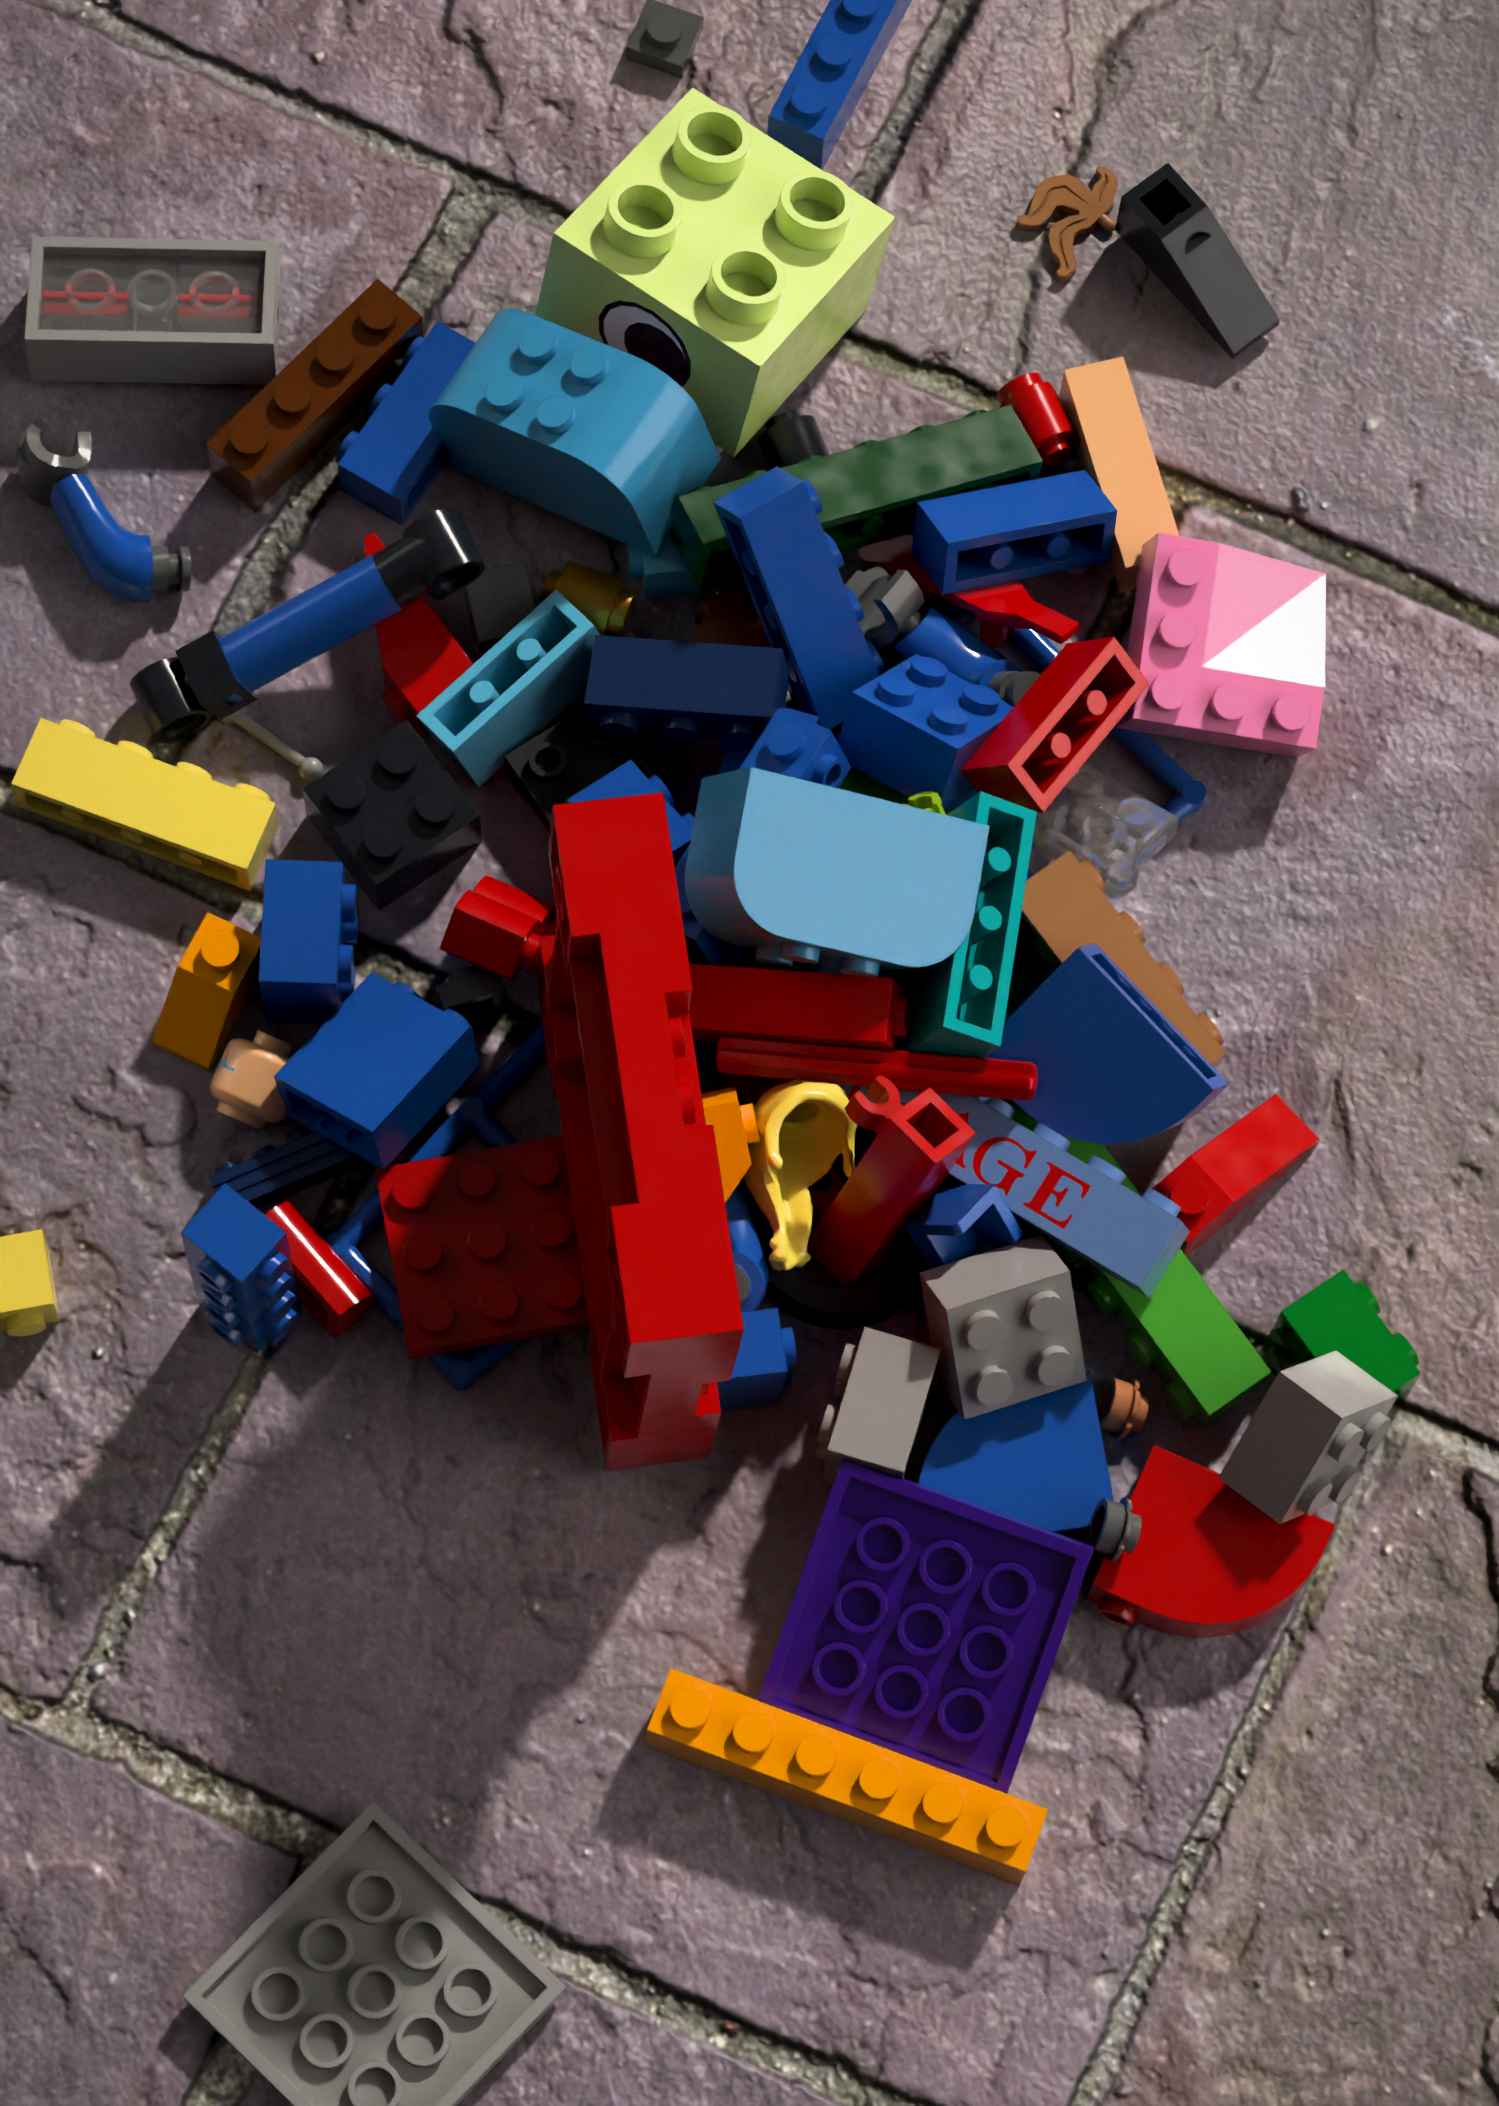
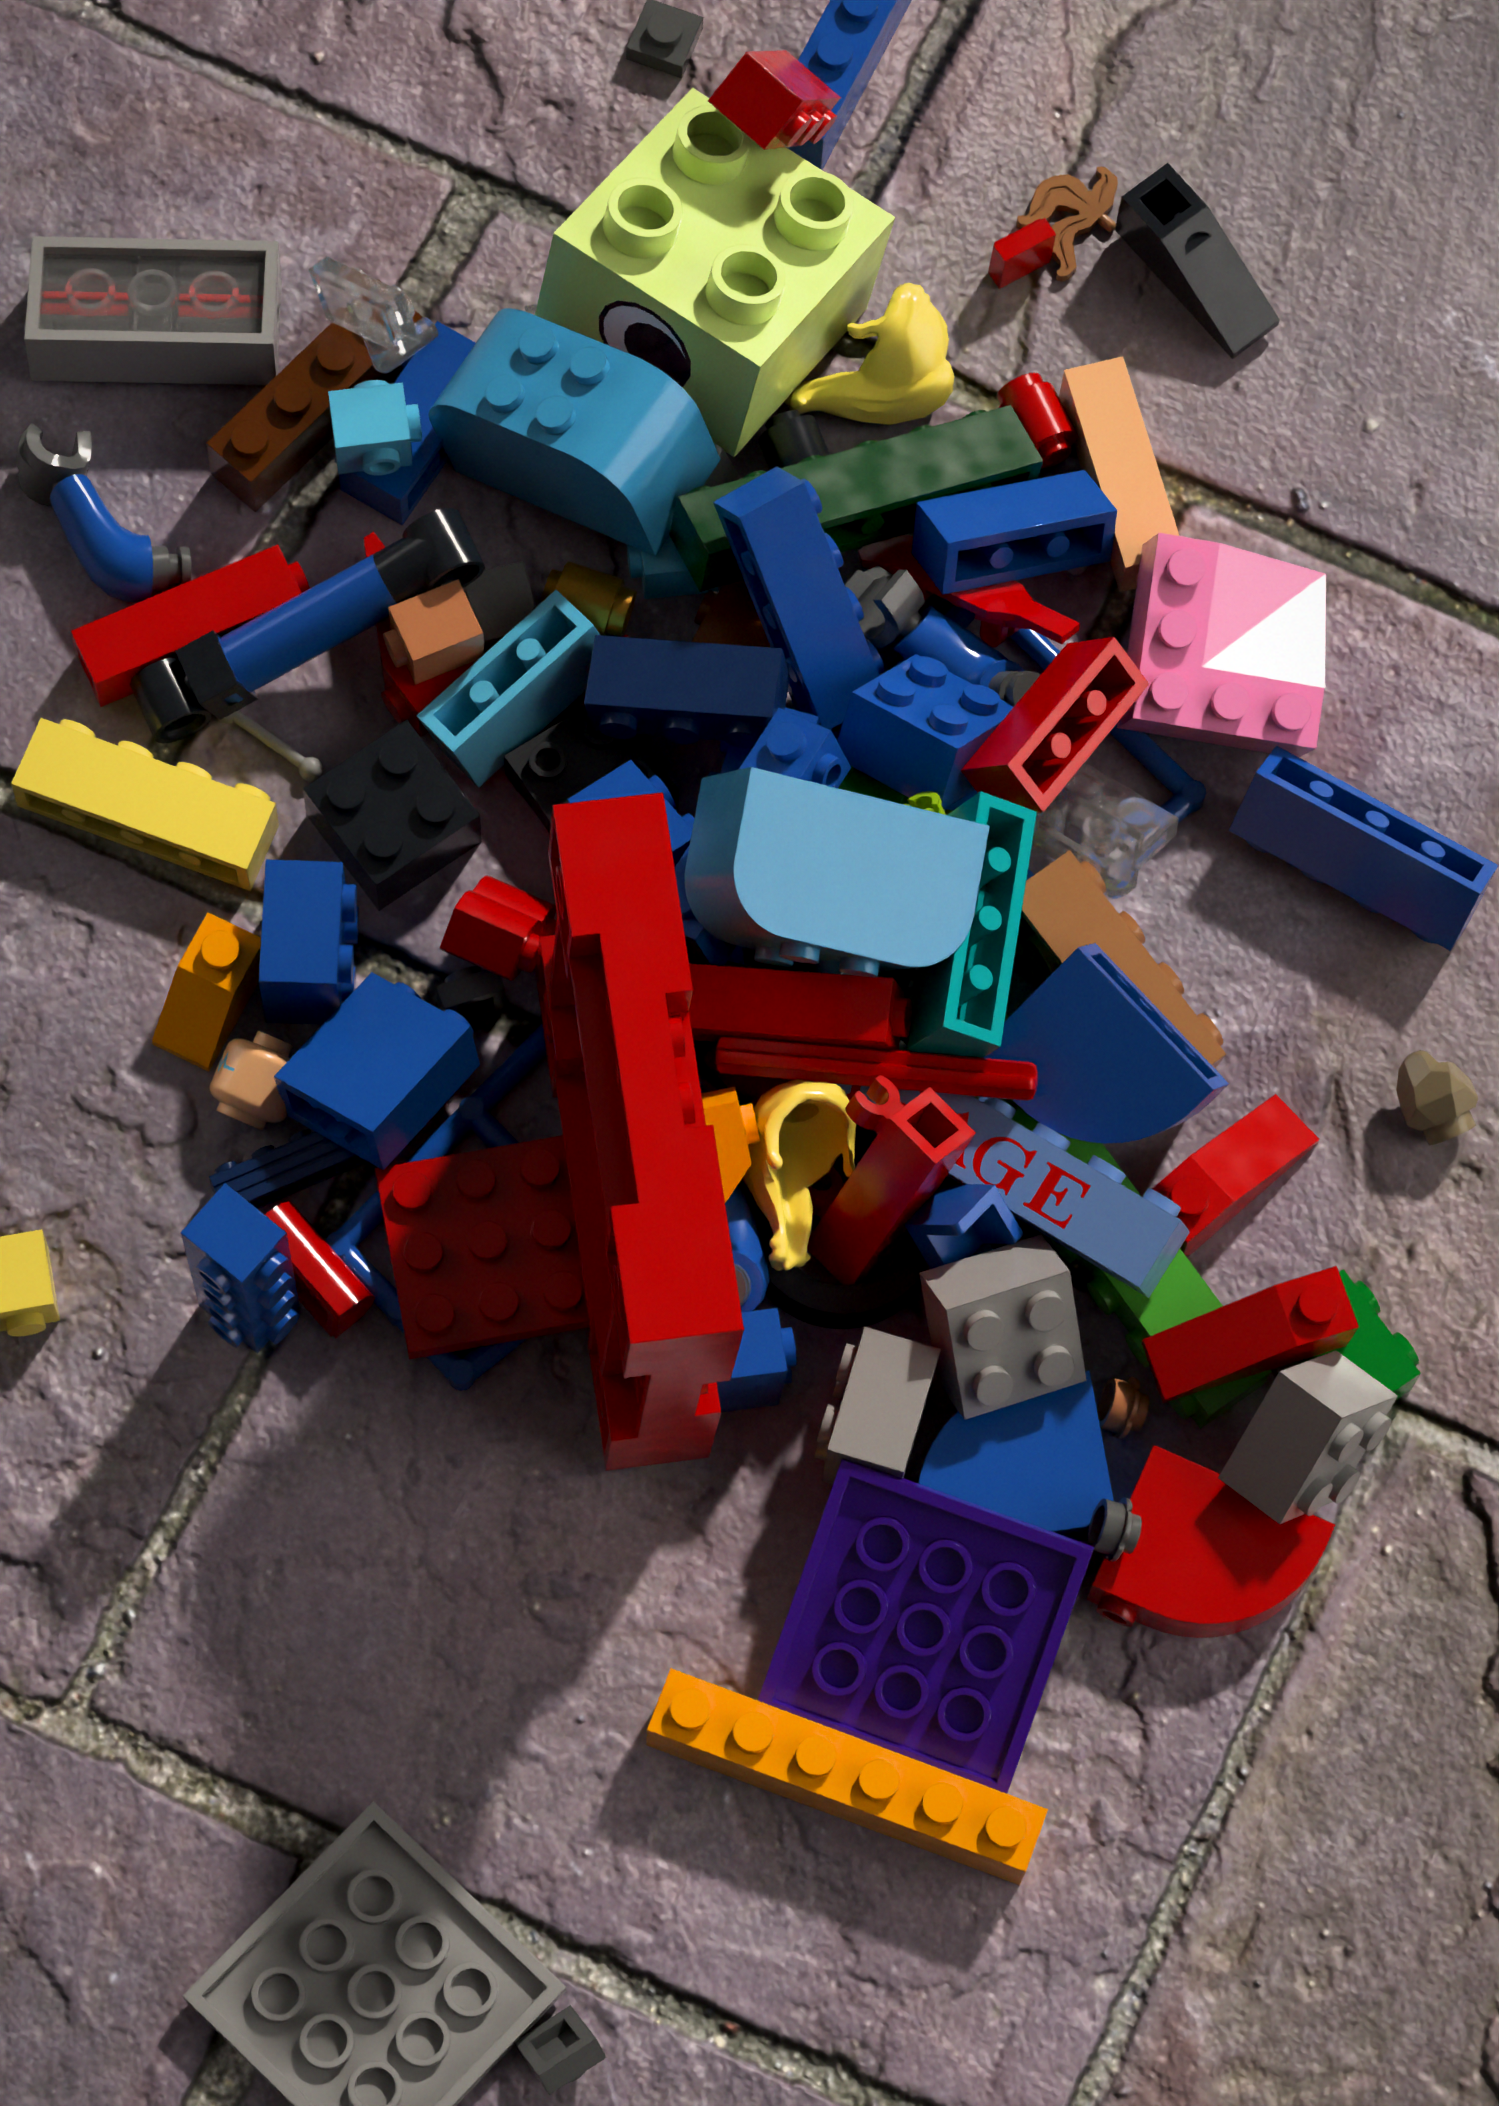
none -> red brick [71,544,310,707]
none -> clear plate [308,256,439,373]
none -> medium azure brick [328,380,422,475]
none -> nougat brick [383,579,484,685]
none -> dark grey plate [515,2005,607,2095]
none -> red brick [708,50,841,150]
none -> light yellow piece [784,283,954,425]
none -> red tile [988,218,1056,289]
none -> red slope [1141,1266,1359,1403]
none -> blue brick [1228,745,1499,951]
none -> dark tan rock [1396,1050,1478,1146]

